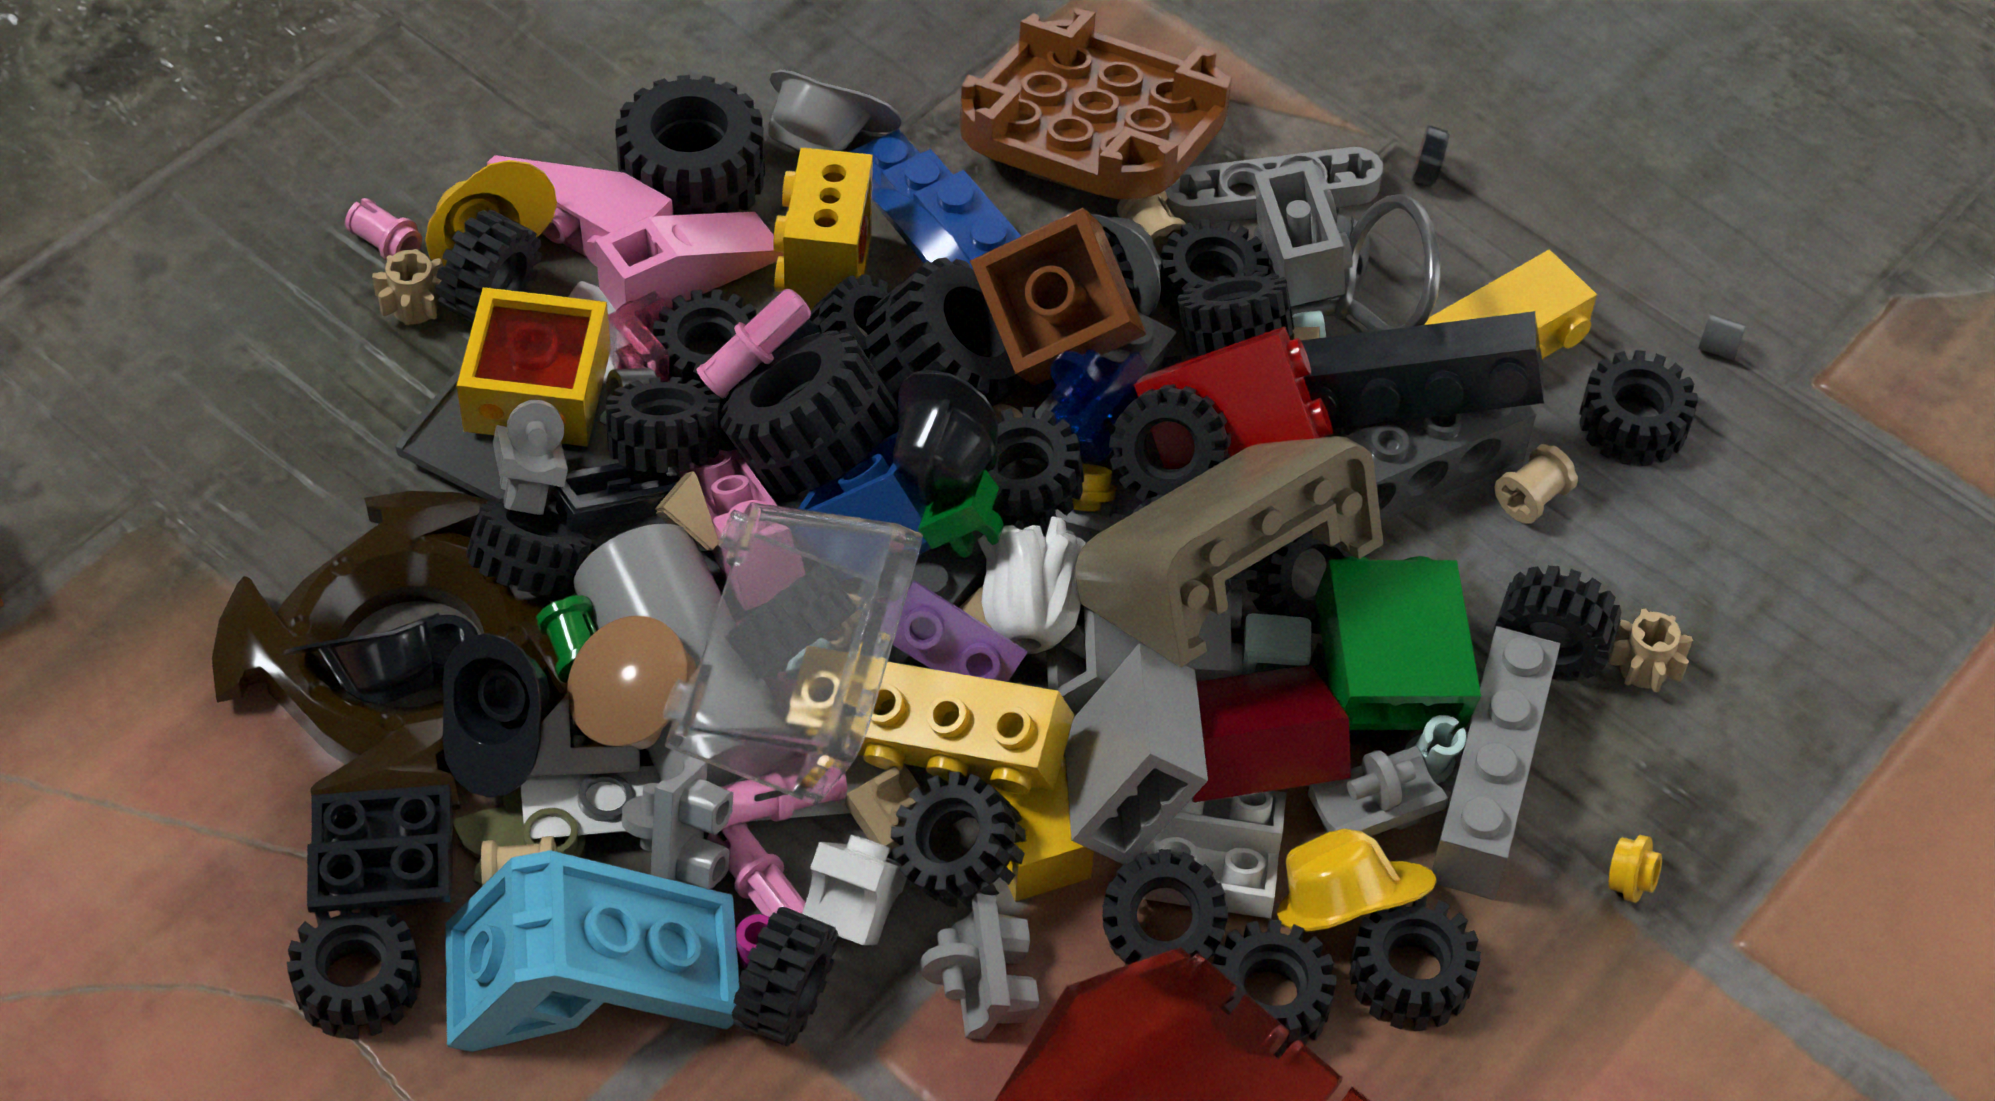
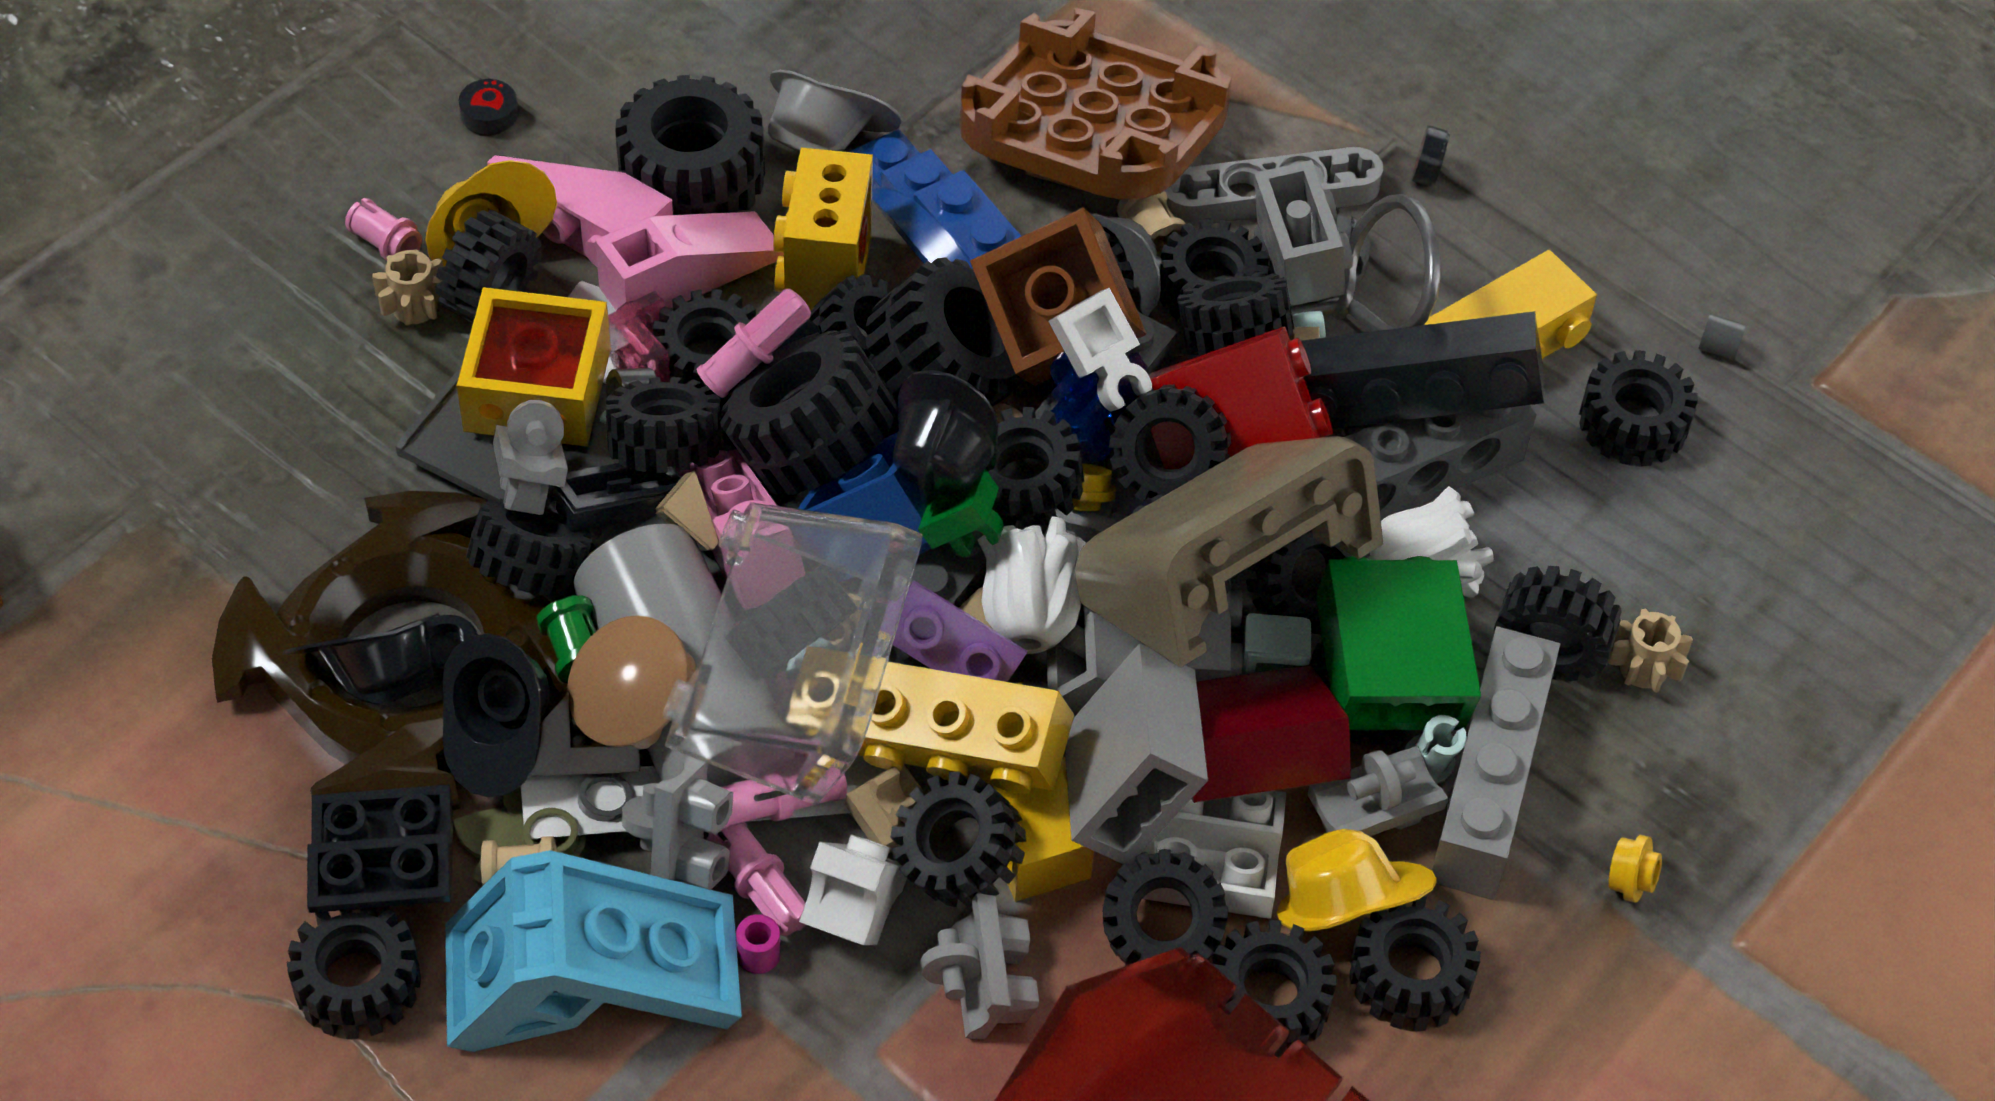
black tyre [732,906,838,1046] -> none
tan bush [1494,444,1578,524] -> none
none -> black tile [459,79,518,135]
none -> white plate [1048,288,1152,412]
none -> white piece [1367,486,1494,599]

